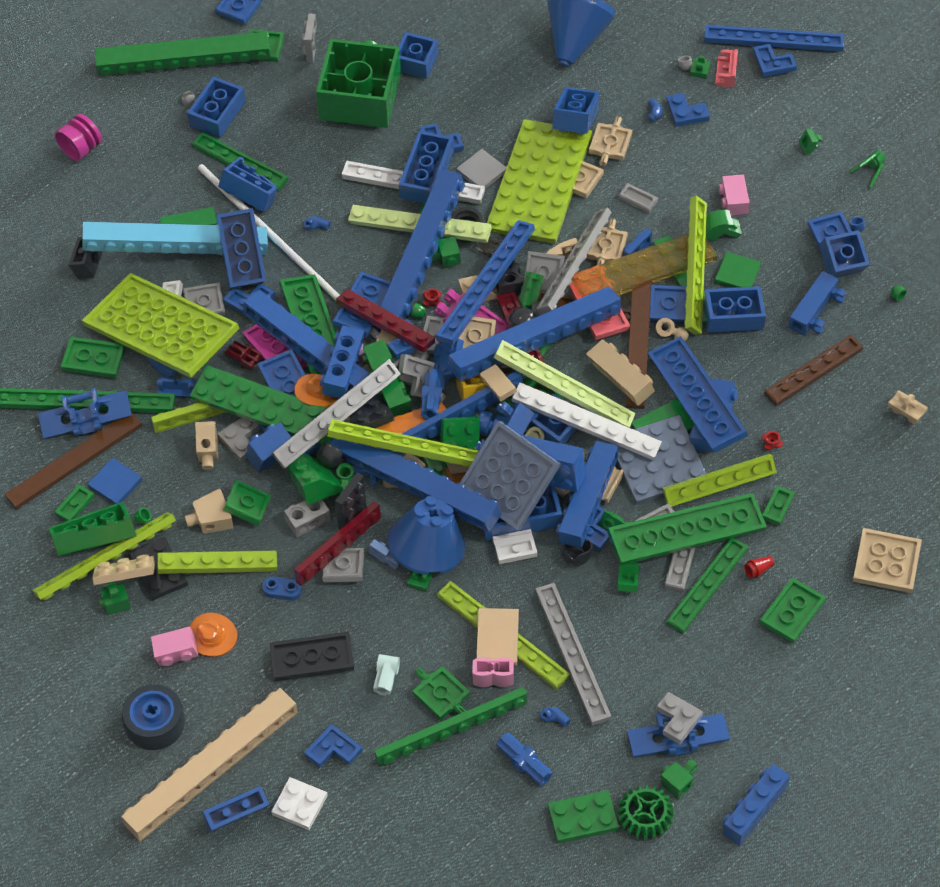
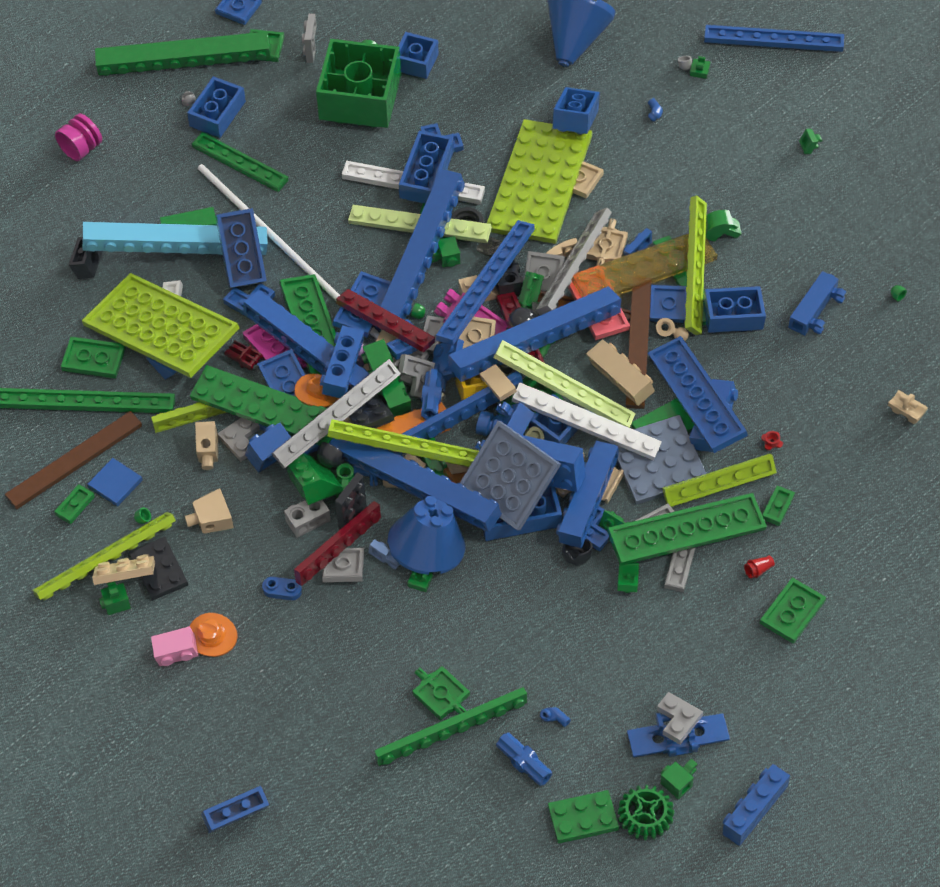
blue piece [38,388,132,439] -> none
green wedge [48,501,136,556] -> none
wheel [122,684,185,750] -> none
tan brick [122,688,298,841] -> none
blue hinge [157,377,197,398] -> none
lime plate [158,551,277,574] -> none
light grey tile [183,282,225,316] -> none
blue wedge [218,156,277,212] -> none
green tile [223,480,271,526] -> none
black plate [269,631,354,681] -> none
white plate [271,777,328,830] -> none
blue arm [303,216,331,230] -> none
blue plate [304,724,363,768] -> none
light aqua piece [373,654,400,696] -> none
red plate [423,288,441,306] -> none
lime tile [437,581,570,690] -> none
green plate [441,416,480,450] -> none
light grey tile [457,149,507,189] -> none
bright pink brick [473,658,514,687] -> none
tan tile [477,608,519,666] -> none
white plate [493,529,537,564] -> none
light grey plate [536,583,611,726] -> none
tan plate [589,116,633,166] -> none
light grey tile [618,183,658,214] -> none
blue plate [666,93,710,127] -> none
green tile [666,538,748,634] -> none
coral hinge [715,49,738,87] -> none
green tile [715,252,761,288] -> none
bright pink brick [719,175,750,216] -> none
blue plate [753,44,797,77] -> none
reddish brown tile [764,335,863,406] -> none
blue plate [807,211,852,252] -> none
blue brick [819,230,870,277] -> none
green plant [850,150,886,189] -> none
blue hinge [850,216,865,232] -> none
tan plate [853,528,922,593] -> none

